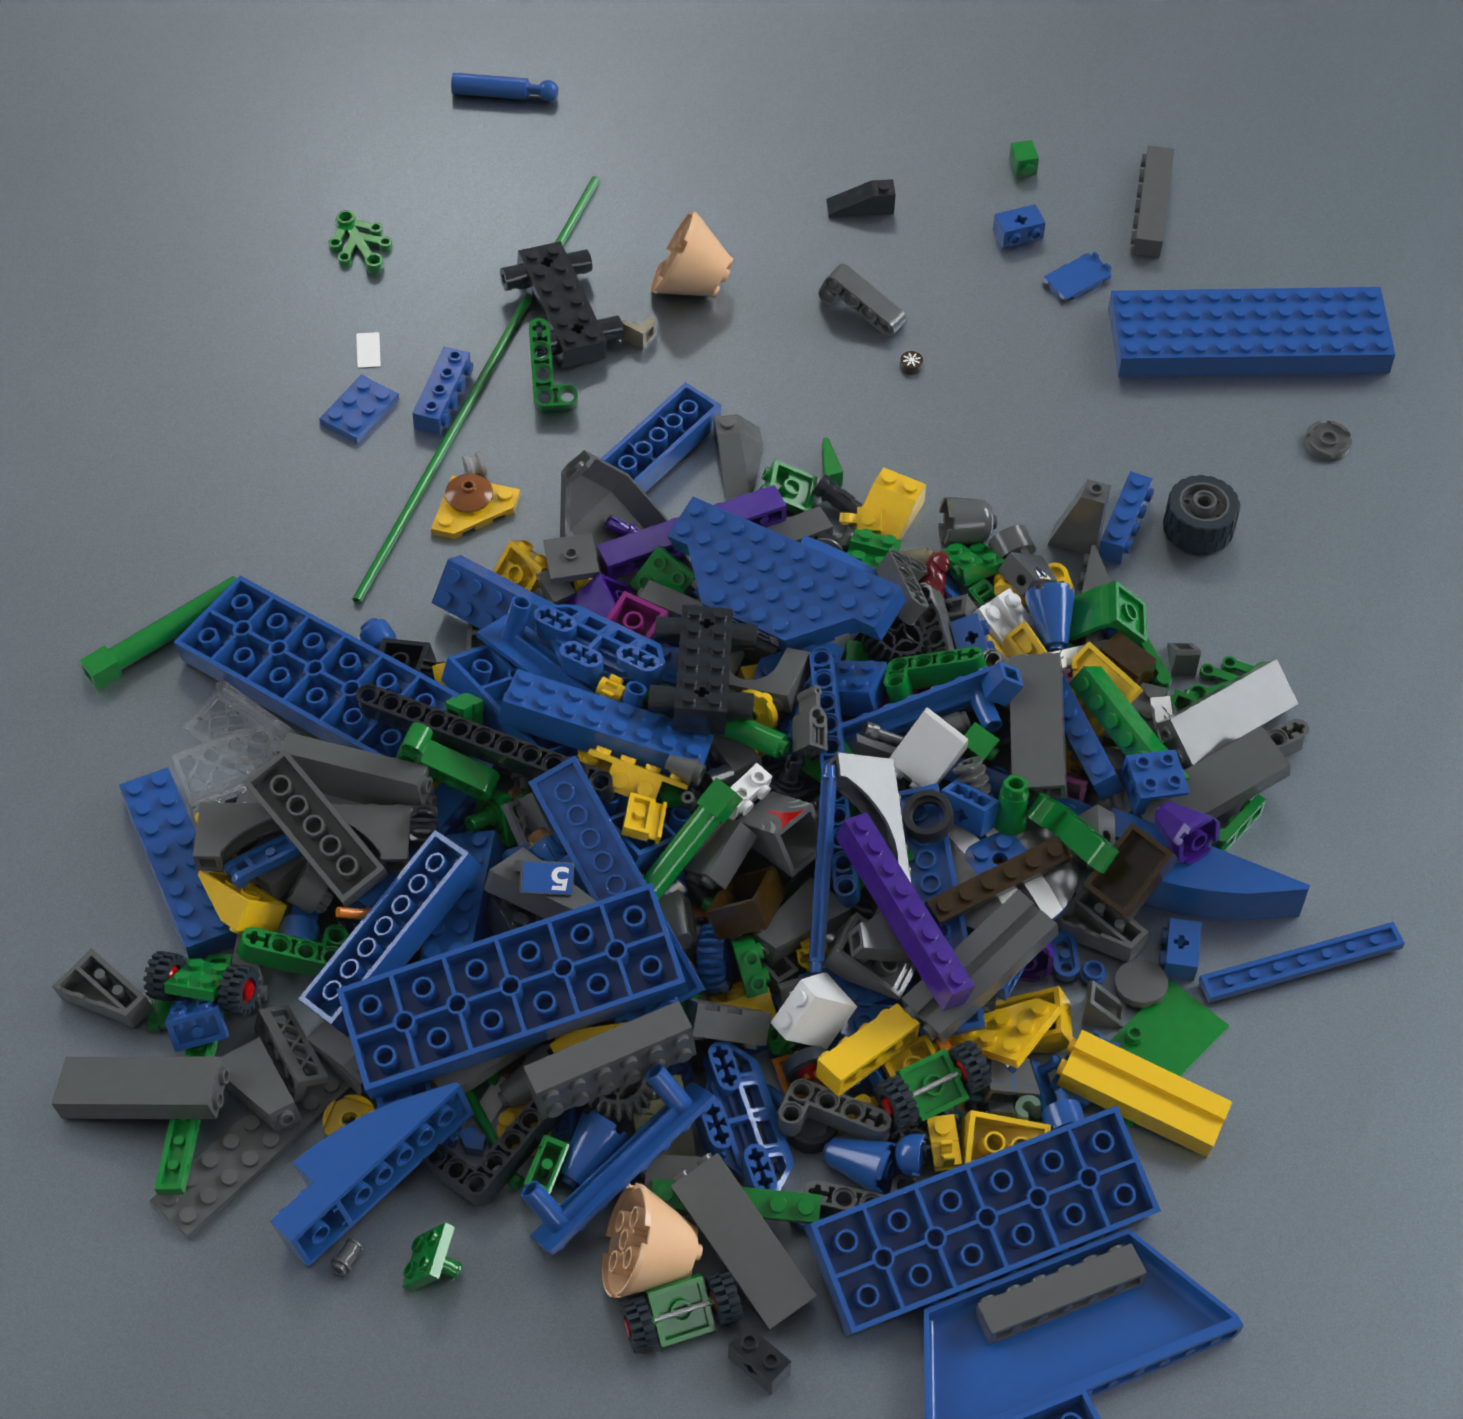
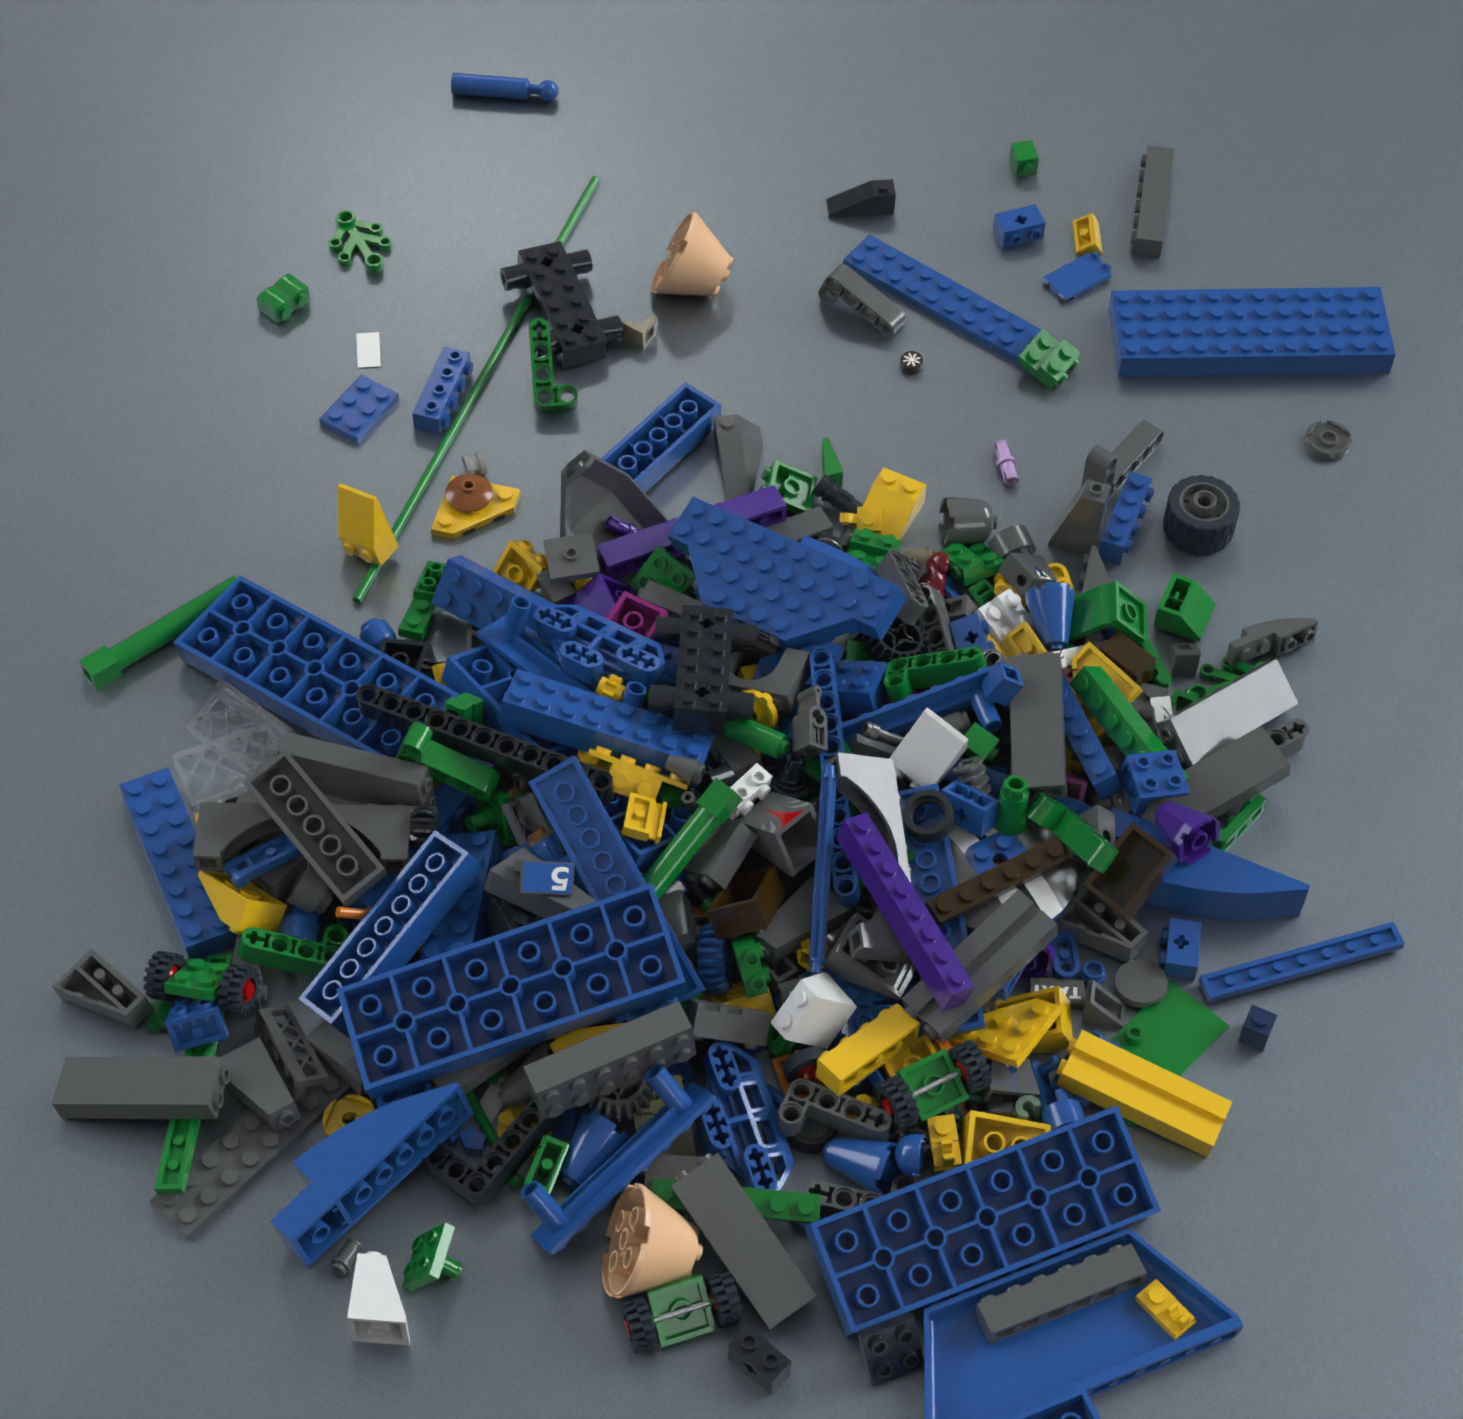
none -> green brick [256,274,310,323]
none -> yellow slope [337,483,399,566]
none -> white slope [347,1251,410,1346]
none -> green slope [398,561,446,641]
none -> blue plate [843,234,1054,365]
none -> black plate [857,1312,923,1386]
none -> lavender pin [993,440,1019,486]
none -> green plate [1016,328,1081,390]
none -> dark grey tile [1030,977,1084,1008]
none -> yellow slope [1072,213,1103,255]
none -> dark grey beam [1081,420,1164,498]
none -> yellow plate [1135,1279,1196,1341]
none -> green slope [1153,573,1216,642]
none -> dark grey slope [1226,618,1318,667]
none -> dark blue brick [1238,1005,1277,1052]

